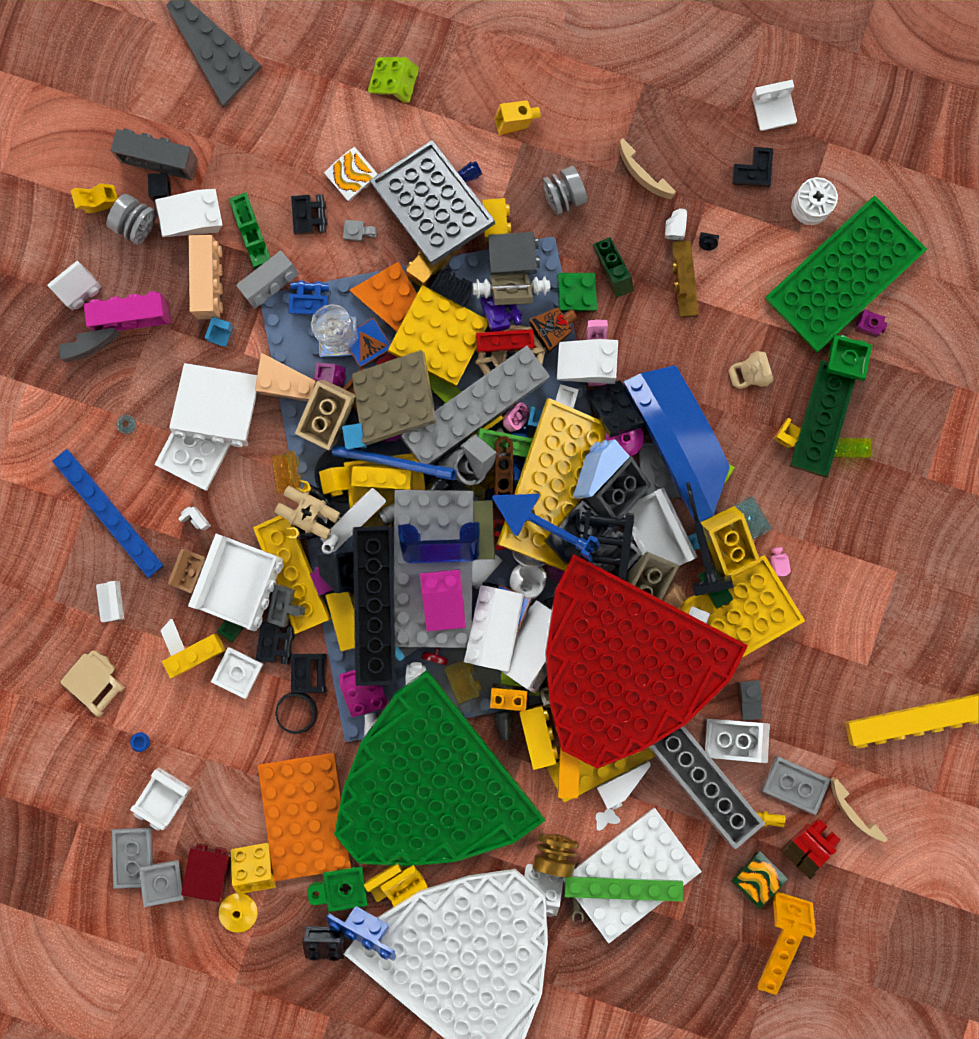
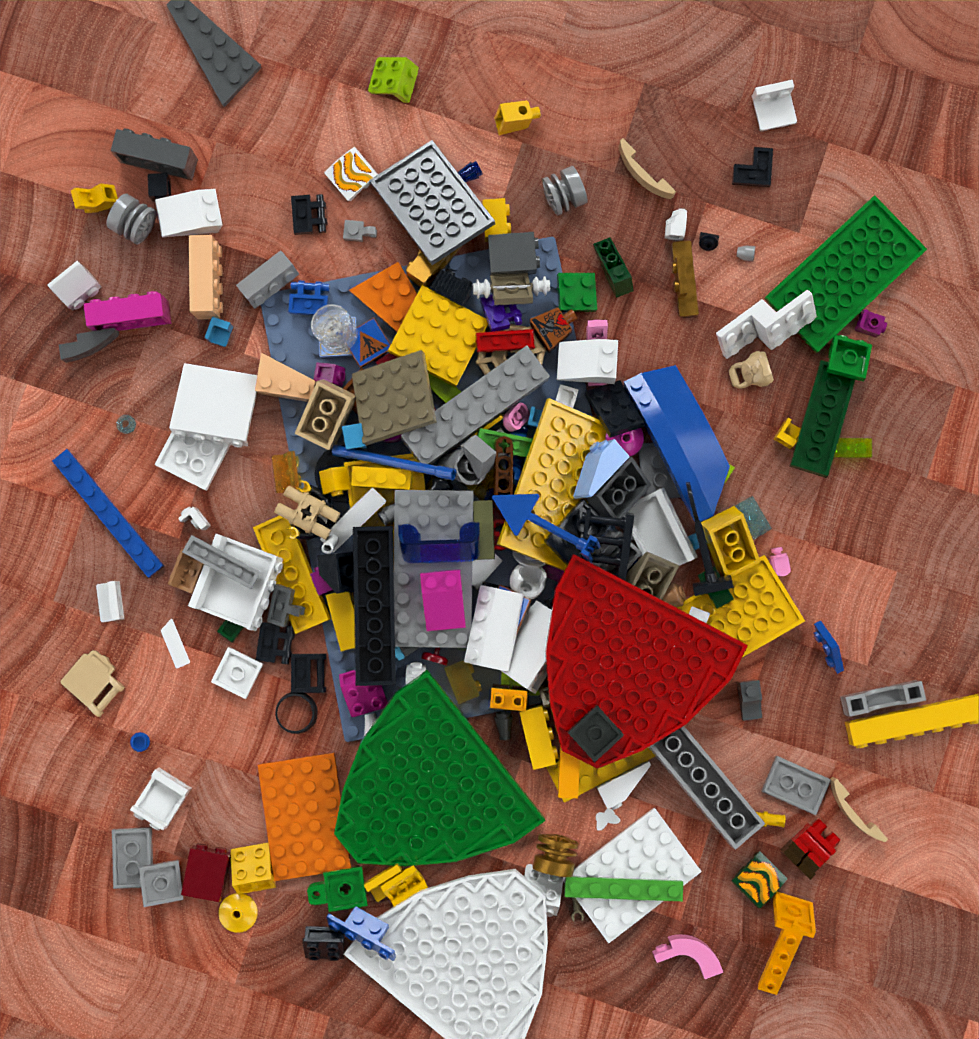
yellow brick [162,634,226,679] -> none
green slope [229,192,271,270] -> none
white slope [705,719,770,763] -> none
white wheel [791,177,838,225] -> none
none -> light grey plate [182,535,261,589]
none -> pearl dark grey plate [567,705,624,762]
none -> bright pink arch [652,935,723,979]
none -> white bracket [716,290,817,359]
none -> light grey hose [737,245,756,262]
none -> blue plate [813,621,844,674]
none -> light grey arch [840,680,926,716]

